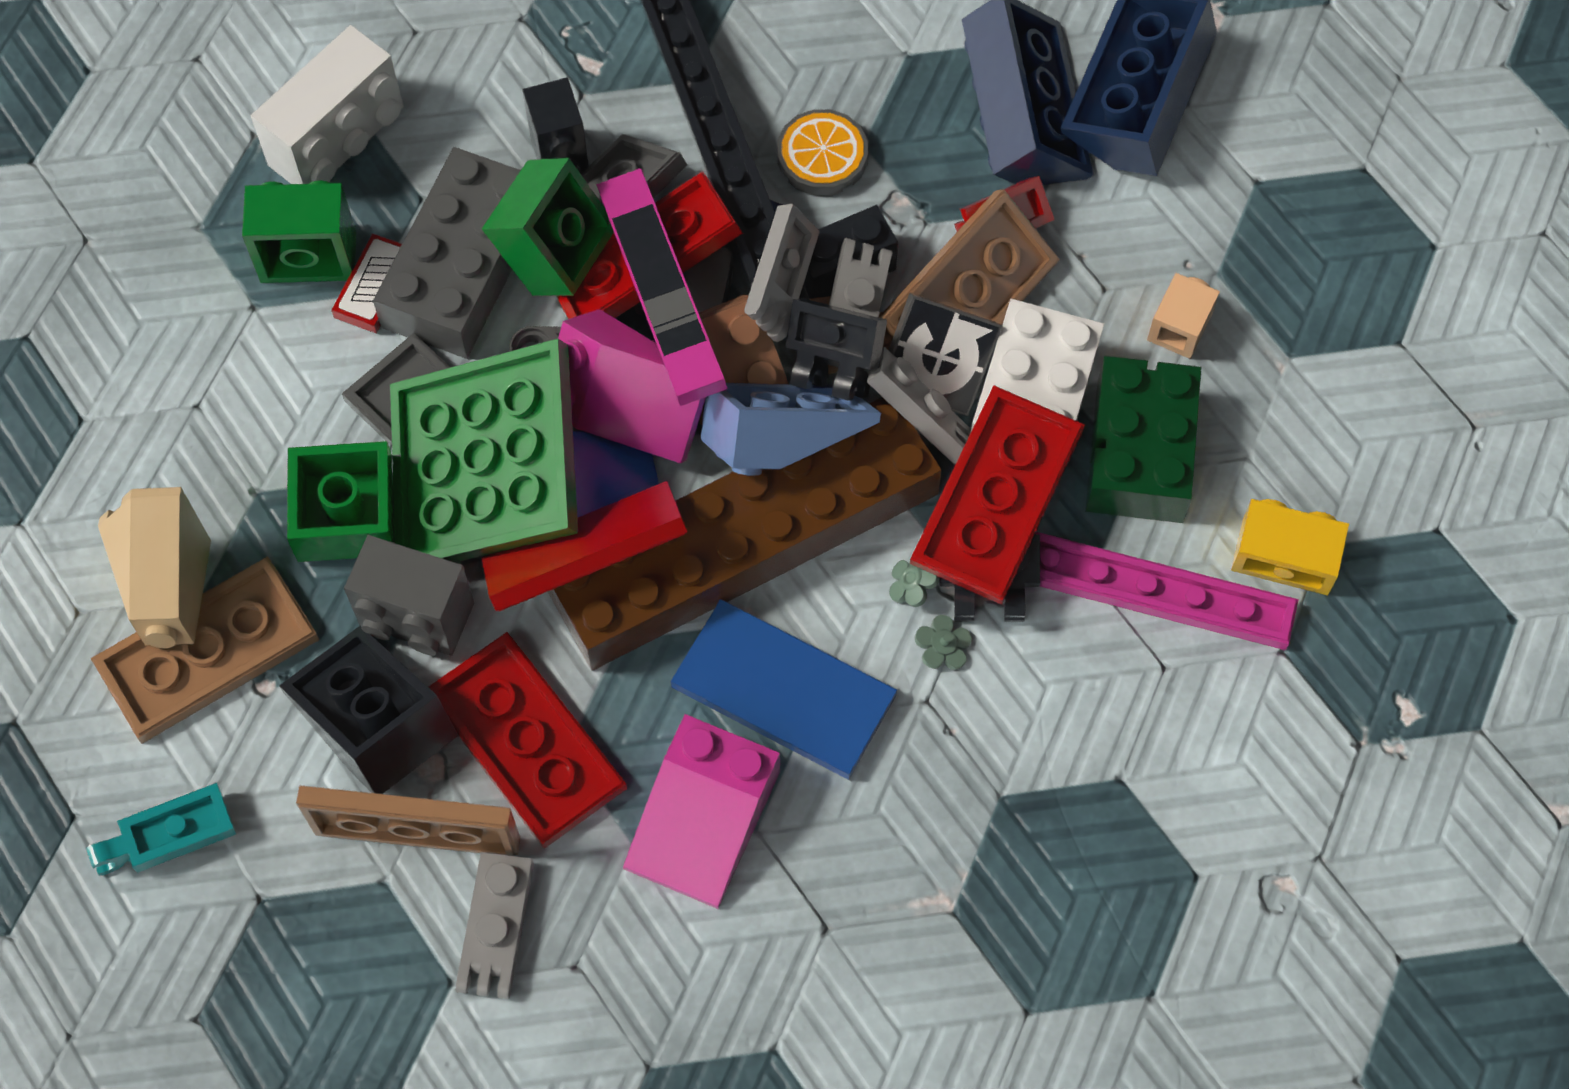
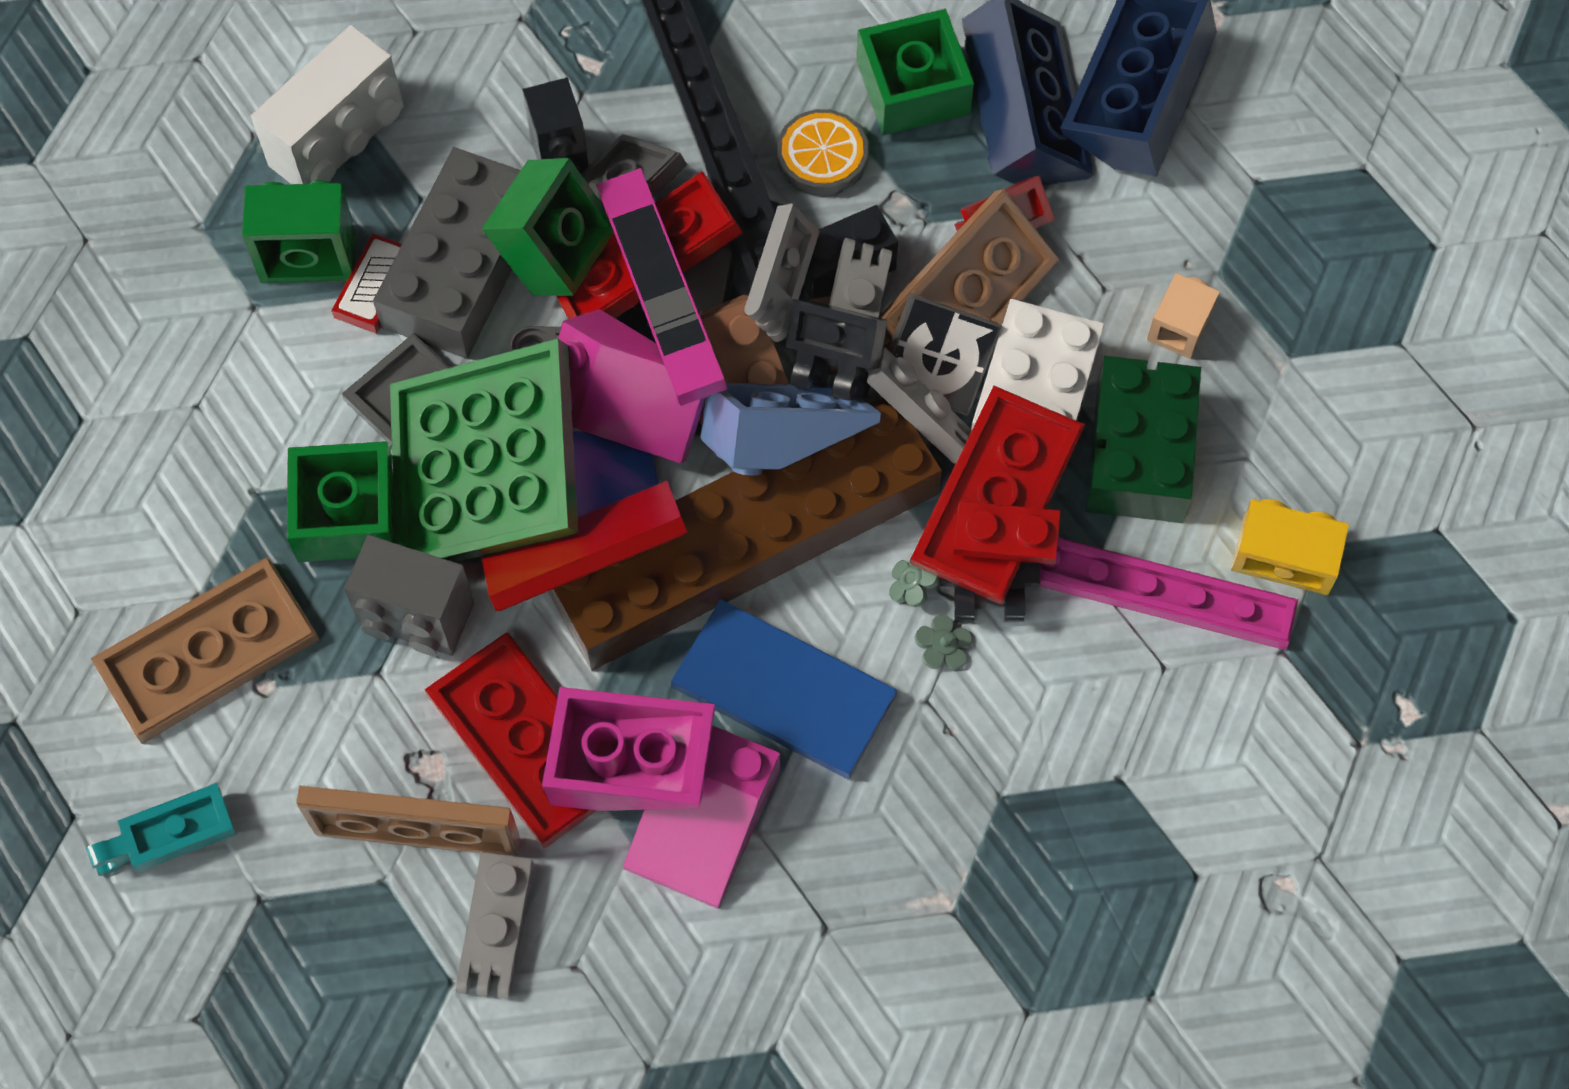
tan slope [98,487,211,648] -> none
black slope [279,626,459,794] -> none
none -> dark pink slope [542,687,715,811]
none -> green brick [856,9,974,136]
none -> red plate [954,501,1060,565]

